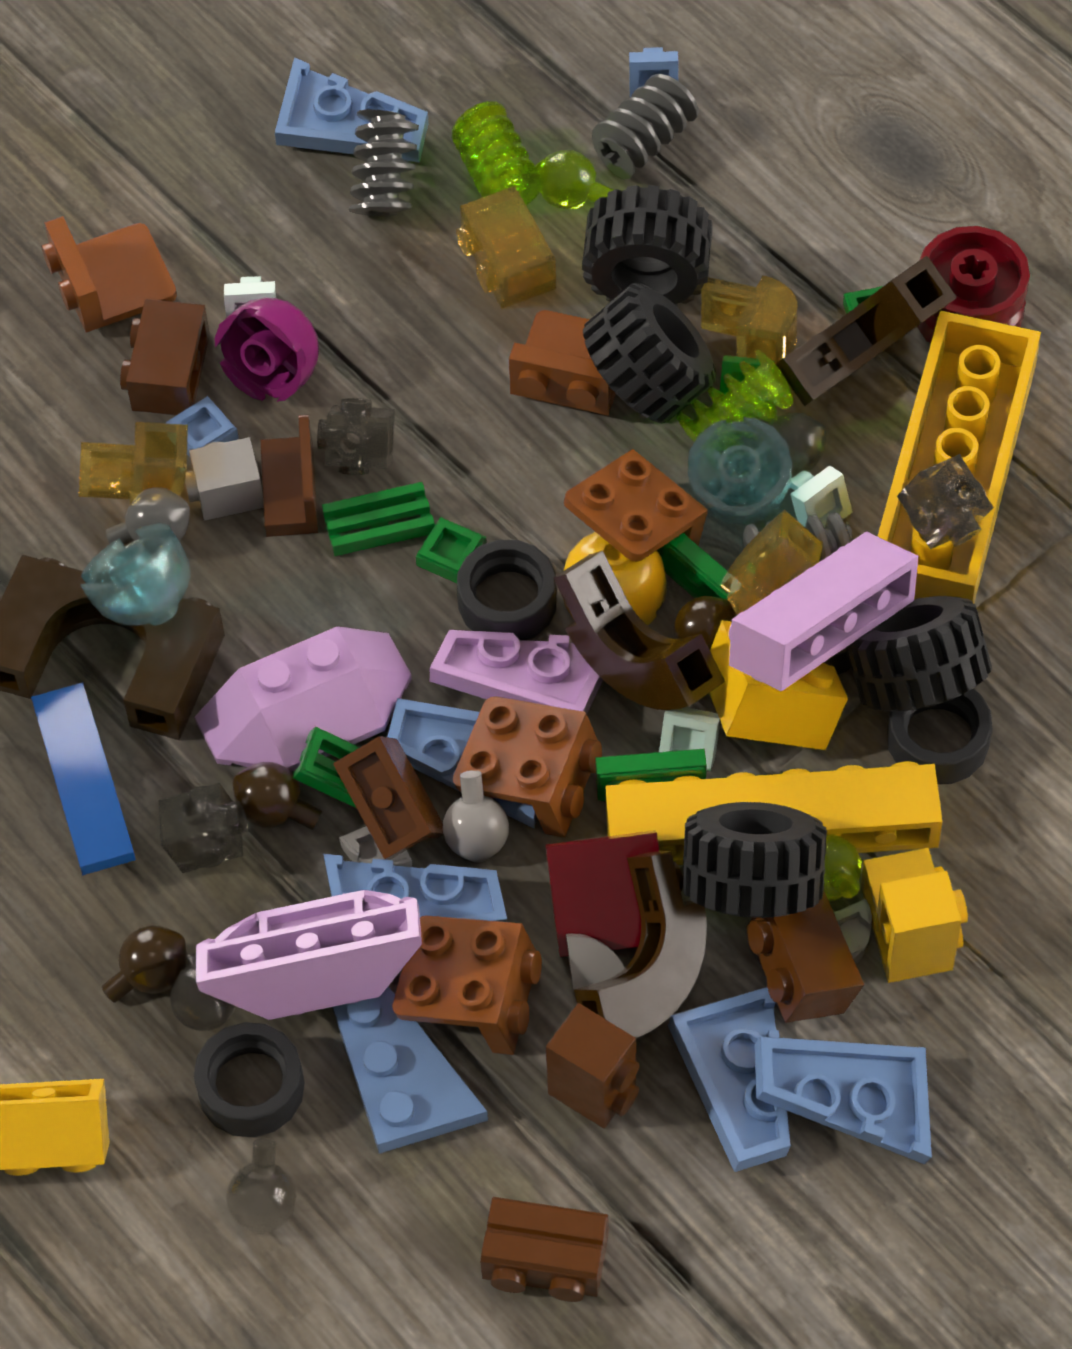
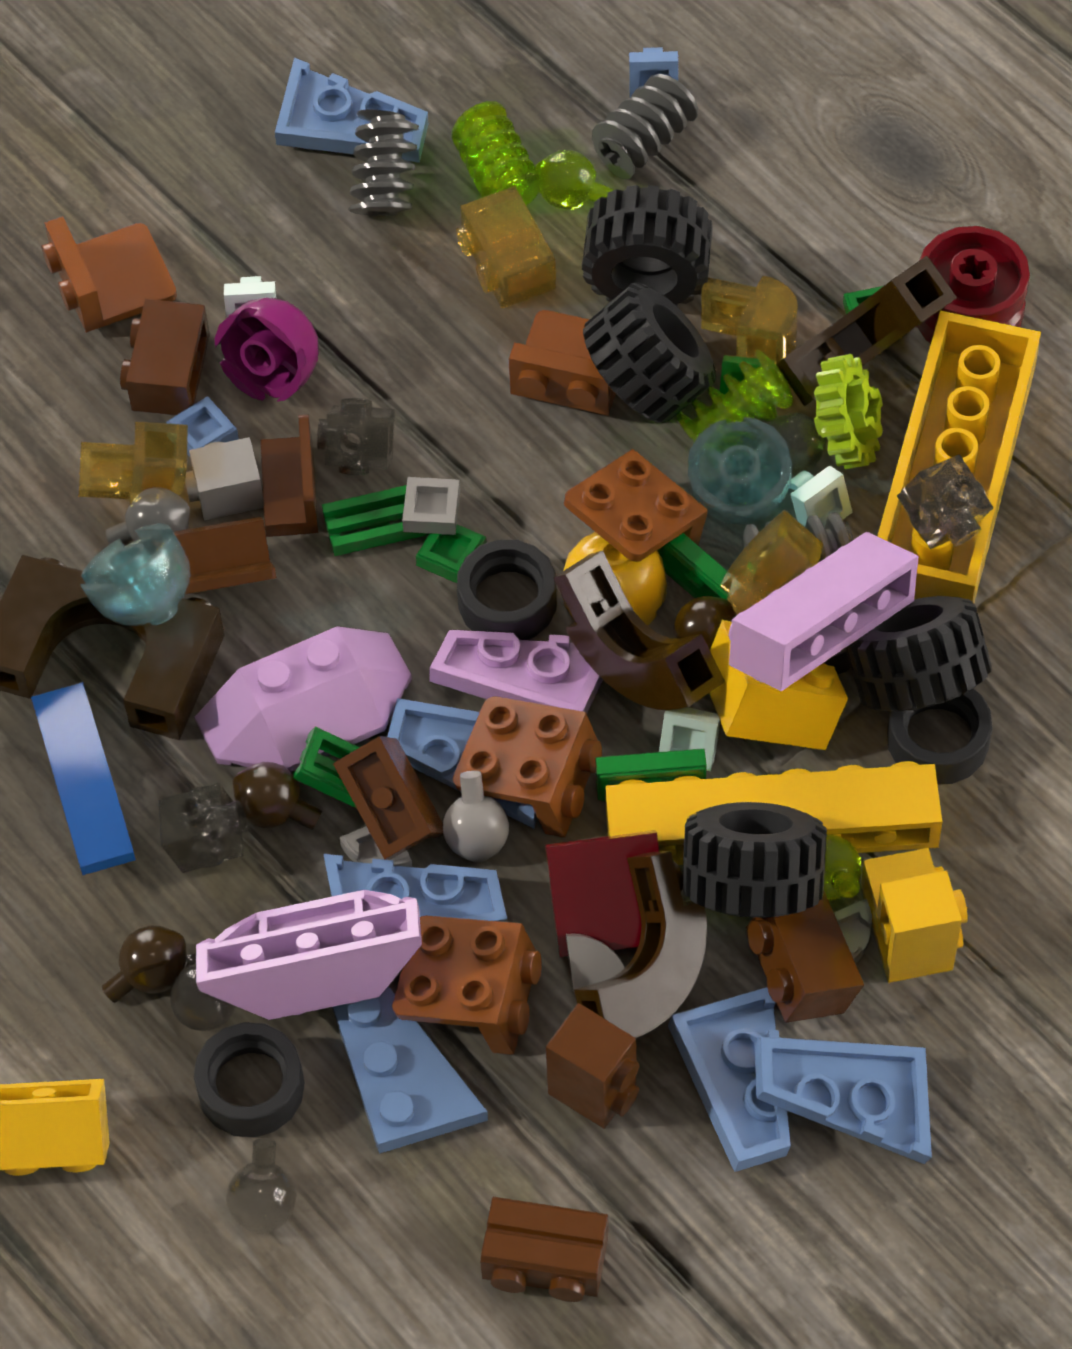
none -> reddish brown panel [158,517,277,596]
none -> light grey tile [402,477,460,535]
none -> lime gear [814,354,883,469]

